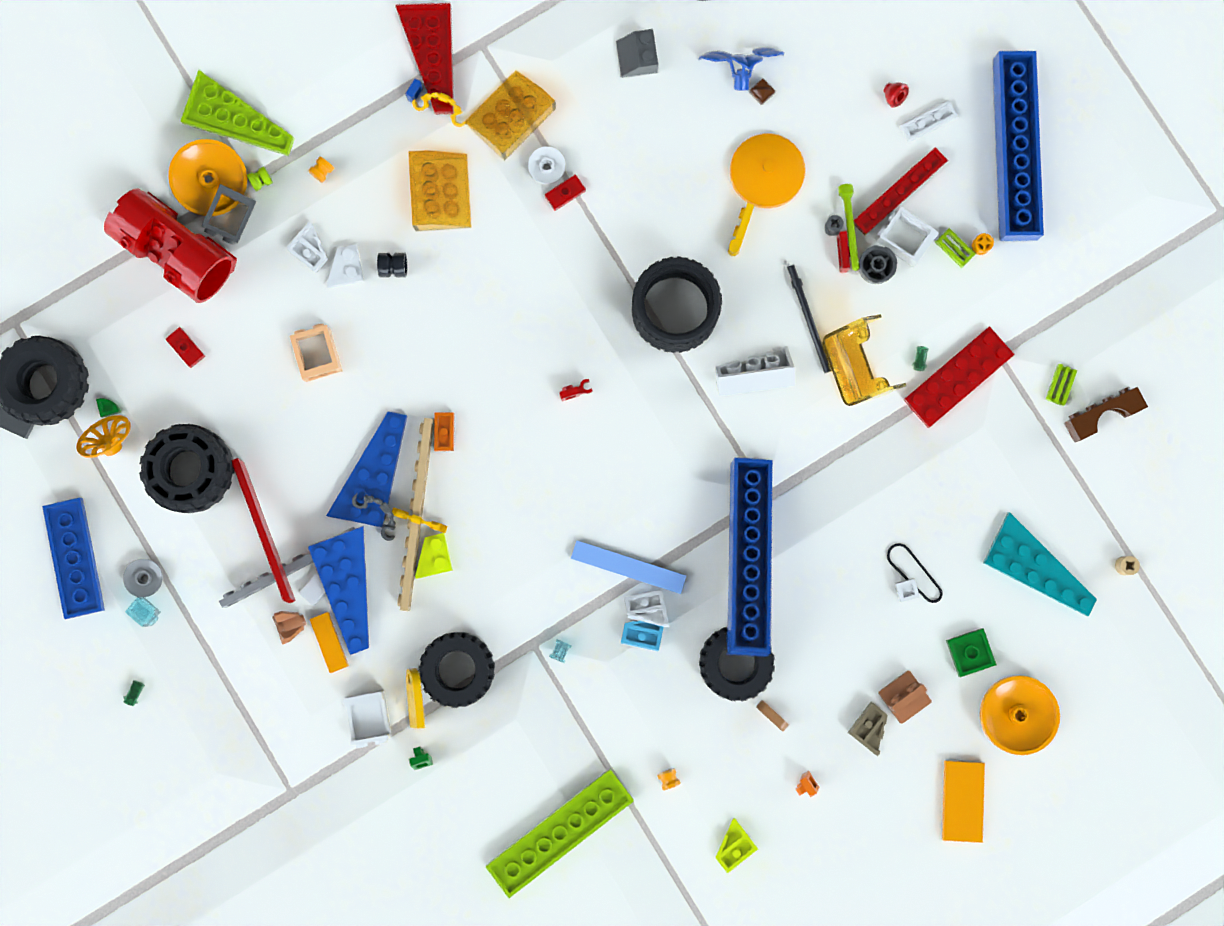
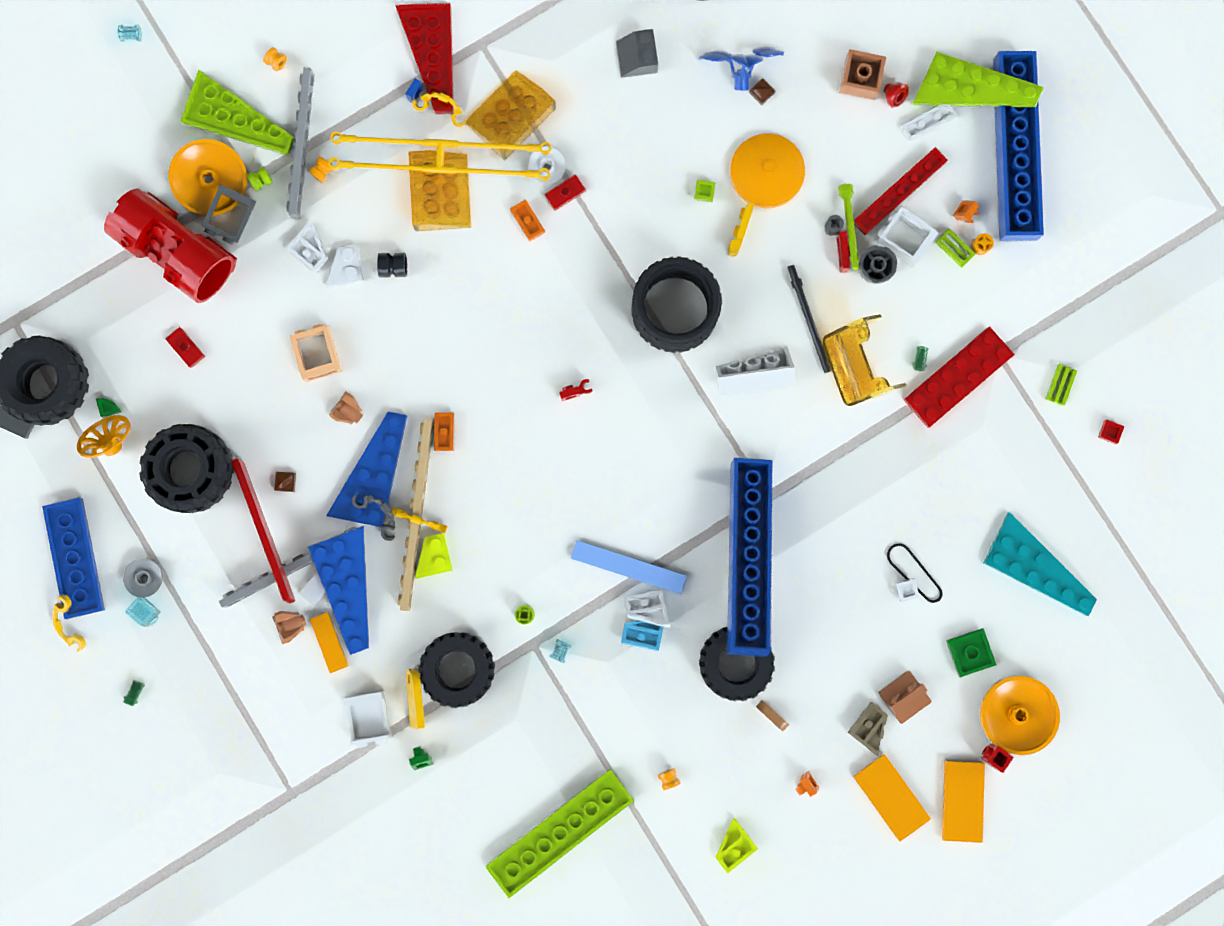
reddish brown arch [1064,386,1148,443] -> none
tan wheel [1115,556,1140,575] -> none
none -> yellow piece [52,595,86,652]
none -> clear light blue bush [118,24,142,42]
none -> light orange wheel [263,47,287,72]
none -> reddish brown tile [274,471,296,492]
none -> light grey plate [286,67,315,219]
none -> yellow bar [328,131,551,181]
none -> nougat brick [329,391,363,425]
none -> orange plate [510,199,545,242]
none -> lime wheel [515,605,535,625]
none -> lime plate [694,180,716,203]
none -> nougat brick [839,49,886,100]
none -> light orange tile [852,753,931,842]
none -> lime wing [913,51,1044,107]
none -> orange tile [953,200,979,223]
none -> red brick [981,743,1014,773]
none -> red plate [1098,419,1125,445]

